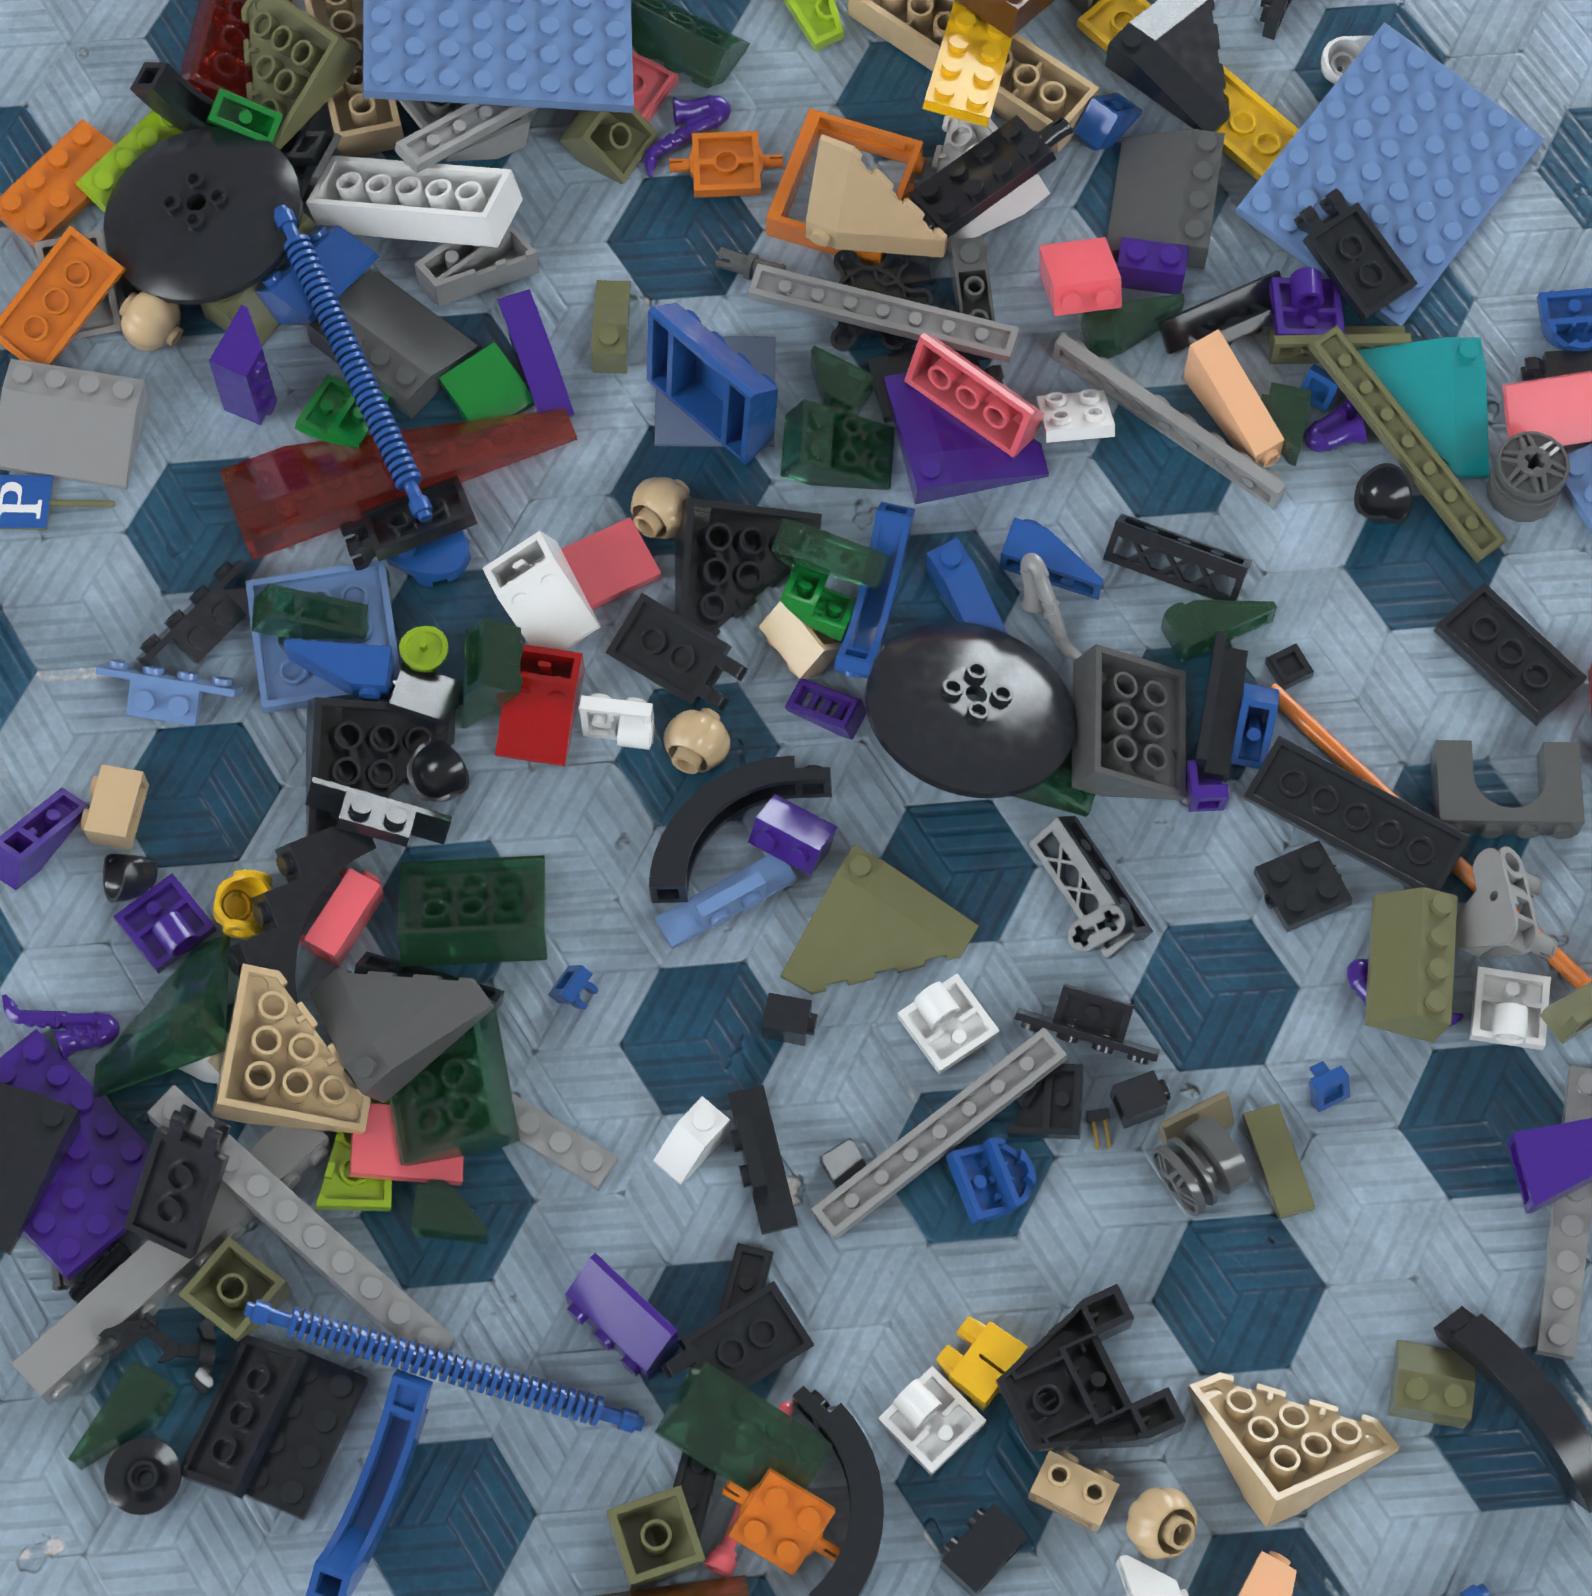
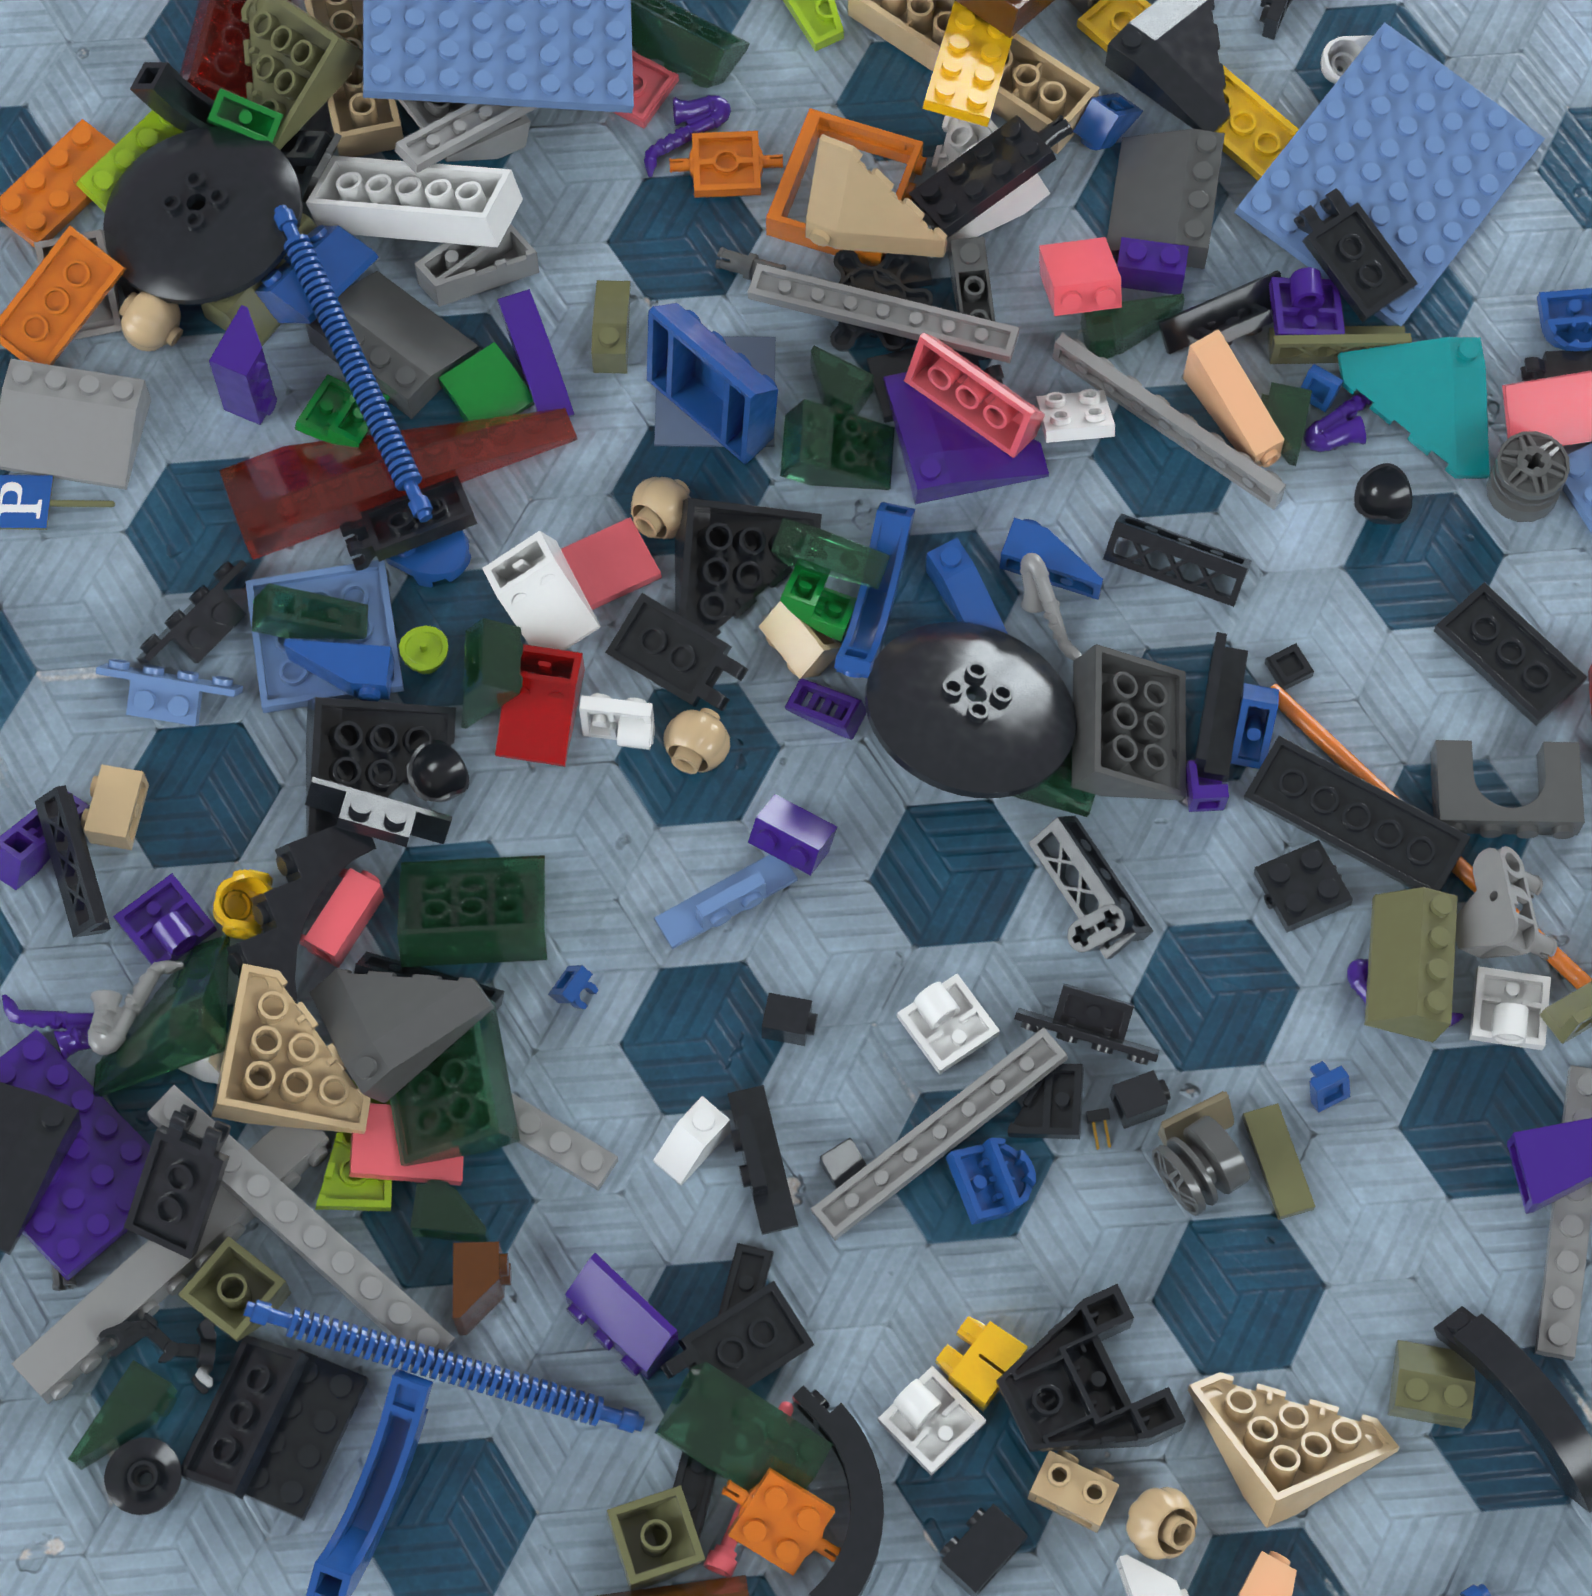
black axle [68,1241,132,1304] -> none
black helmet [103,853,158,903] -> none
piece [388,663,462,727] -> none
olive slope [560,107,659,184] -> none
black arch [649,756,832,903] -> none
olive slope [781,845,979,995] -> none
clear green slope [1161,600,1277,663] -> none
olive tile [1308,325,1506,563] -> none
none -> black fence [35,785,111,938]
none -> light grey piece [87,960,184,1056]
none -> reddish brown slope [453,1241,512,1335]

